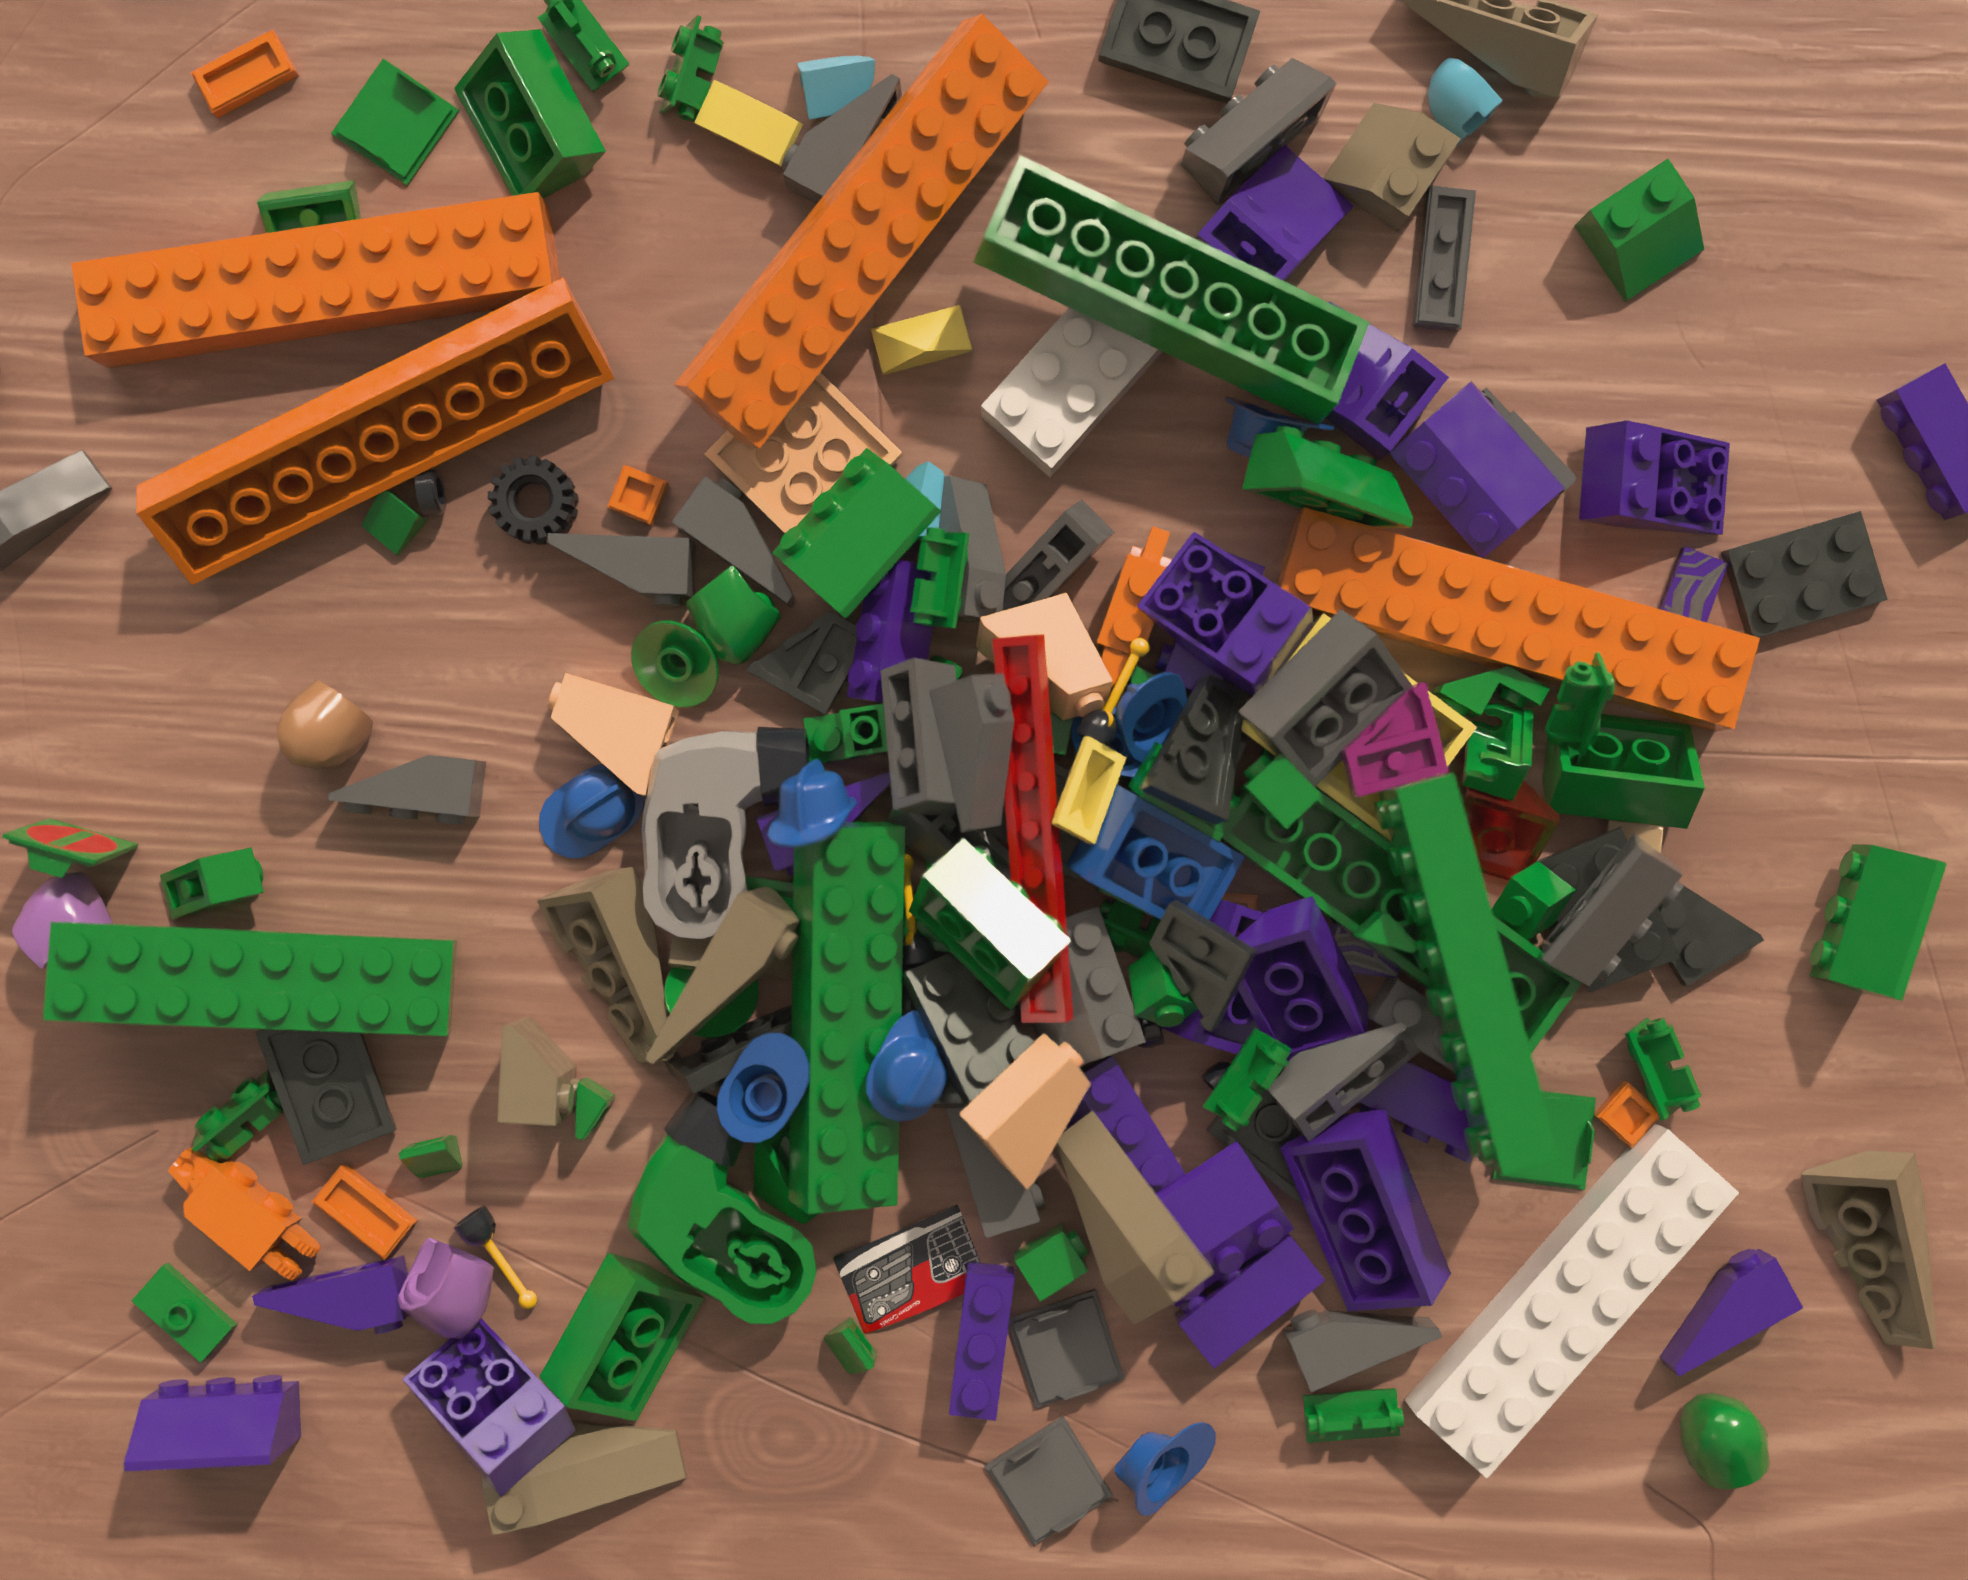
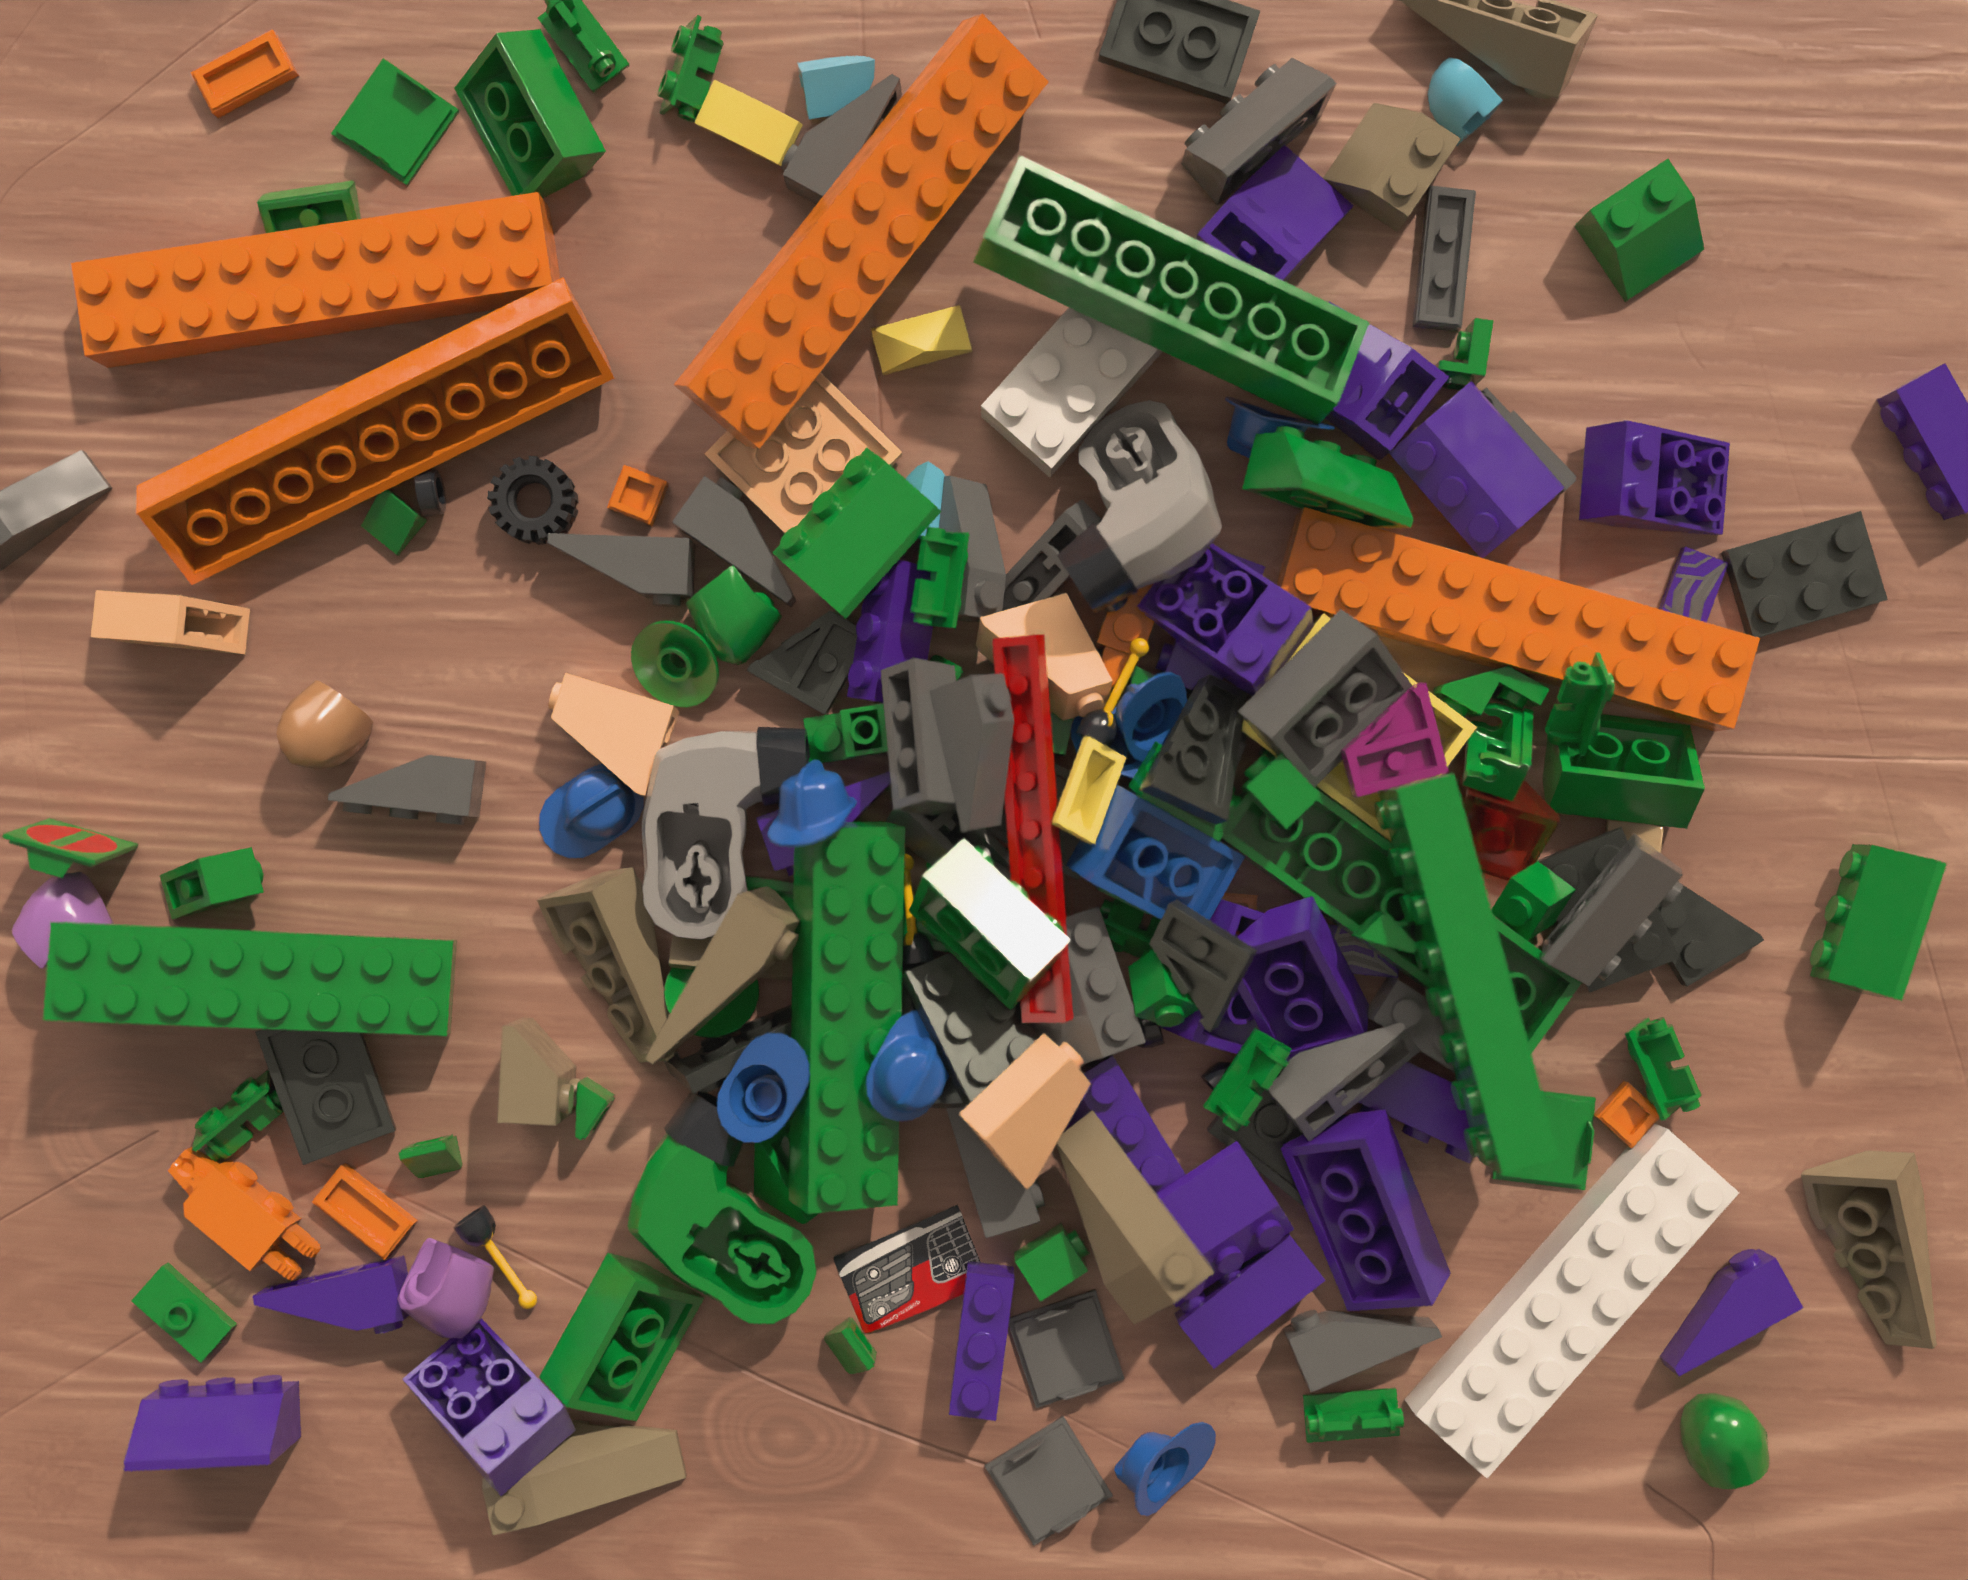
none -> light nougat slope [91,590,250,655]
none -> light grey piece [1057,400,1222,613]
none -> green bracket [1435,318,1494,390]

